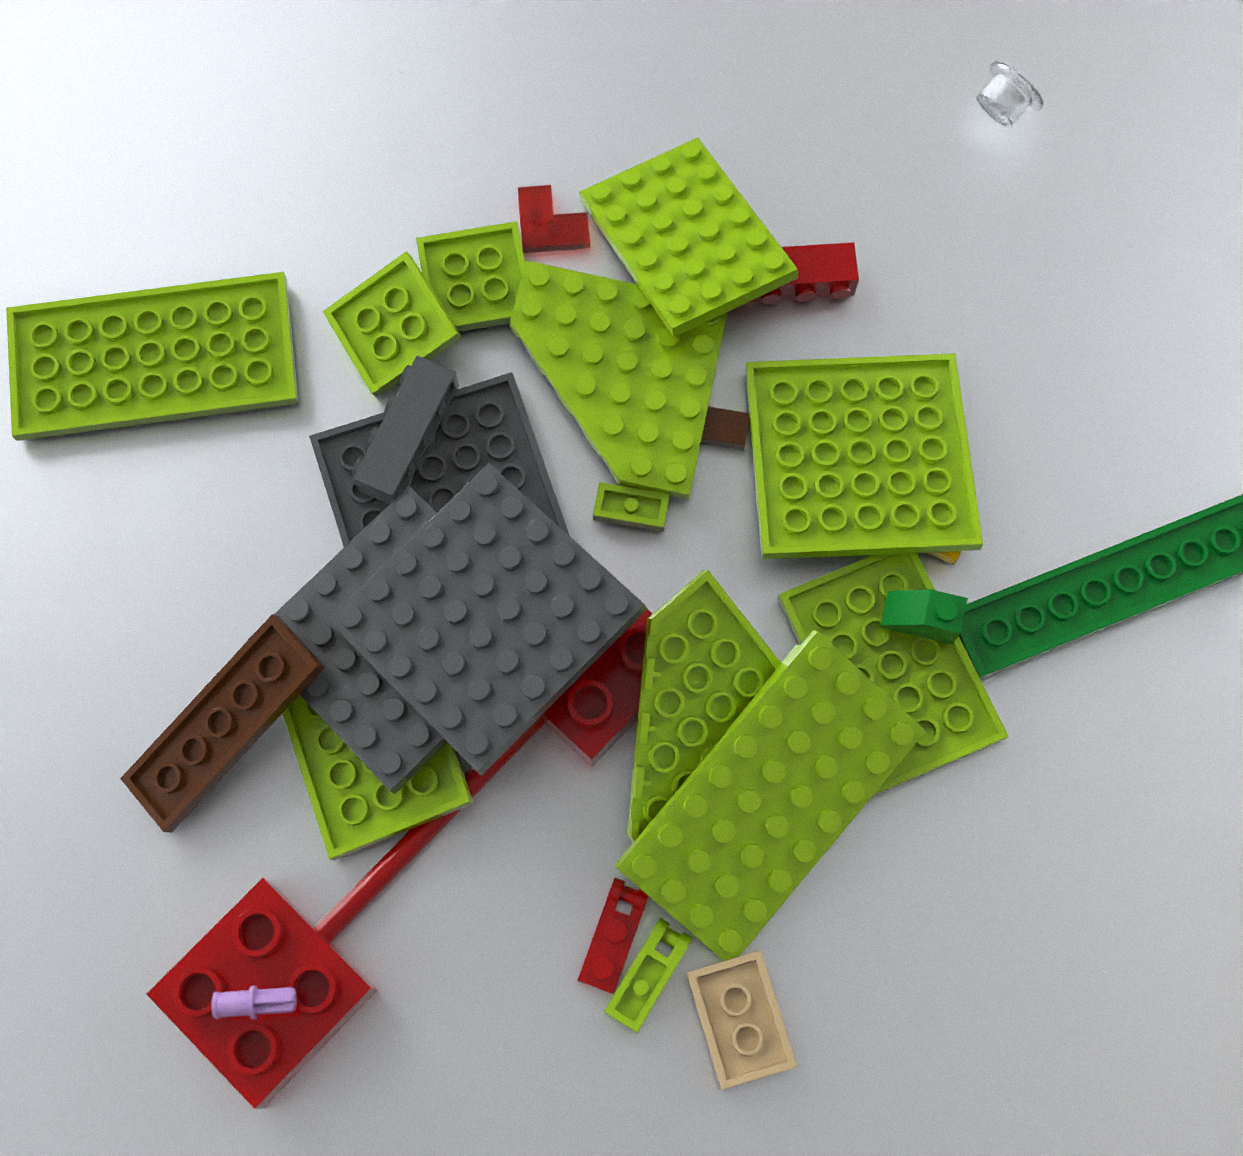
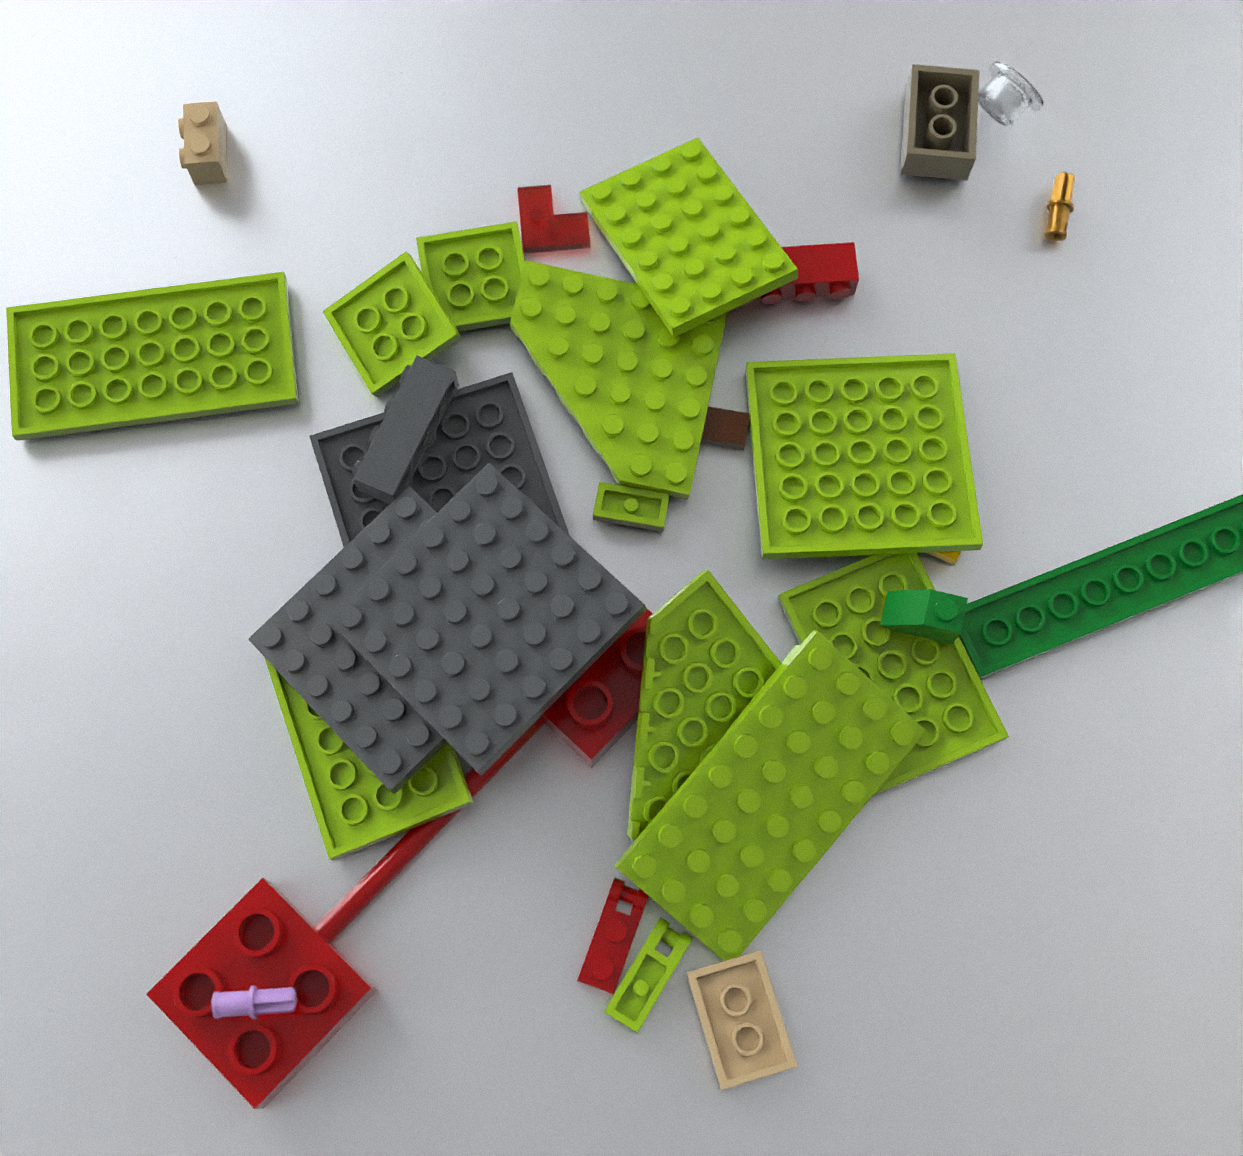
reddish brown plate [120,614,325,833] -> none
none -> tan brick [178,101,228,185]
none -> dark tan brick [900,64,980,180]
none -> pearl gold axle [1044,172,1075,241]

